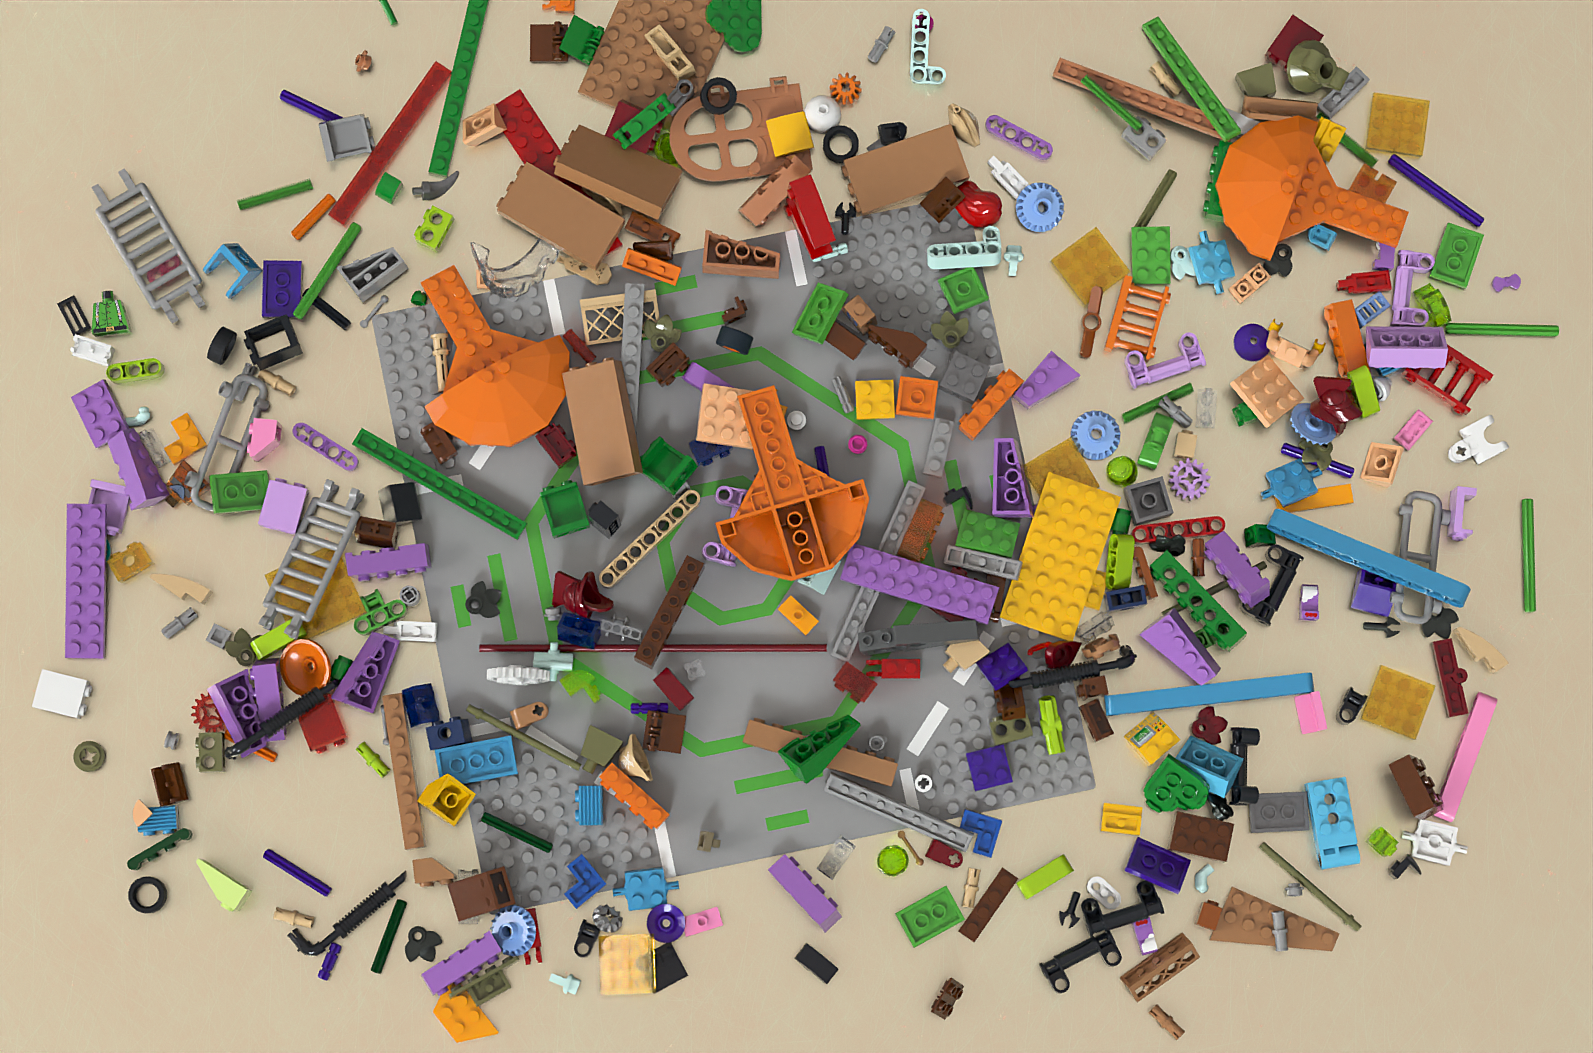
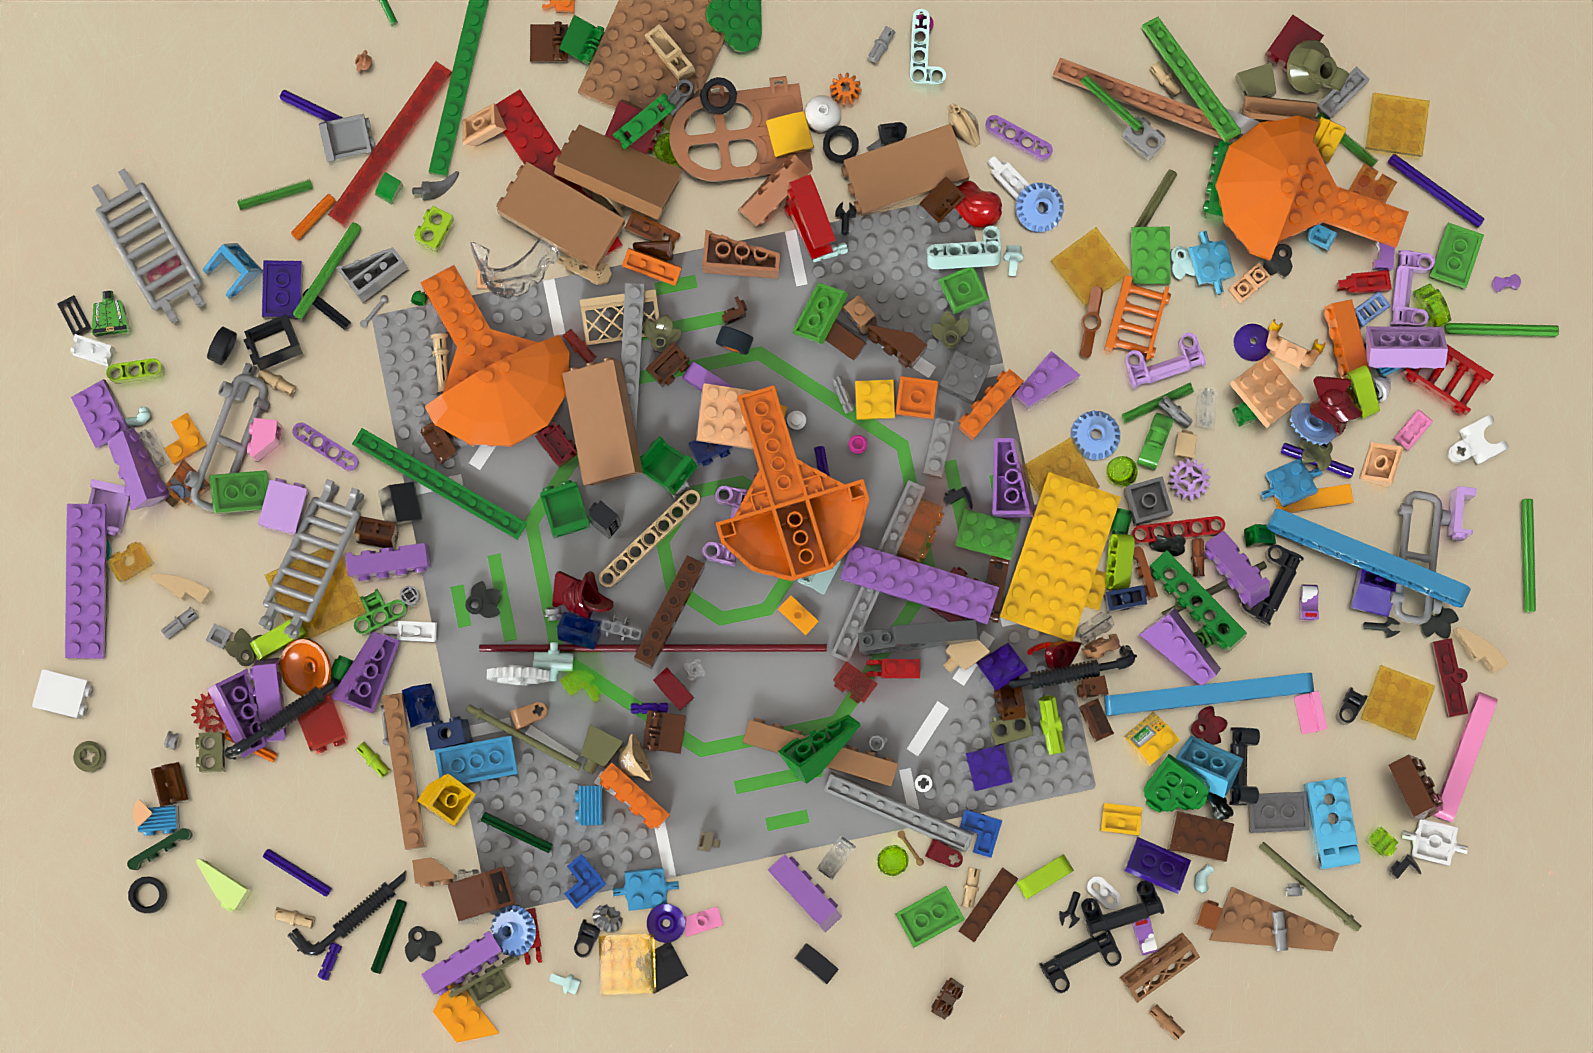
light grey plate [943,544,1023,581] -> none

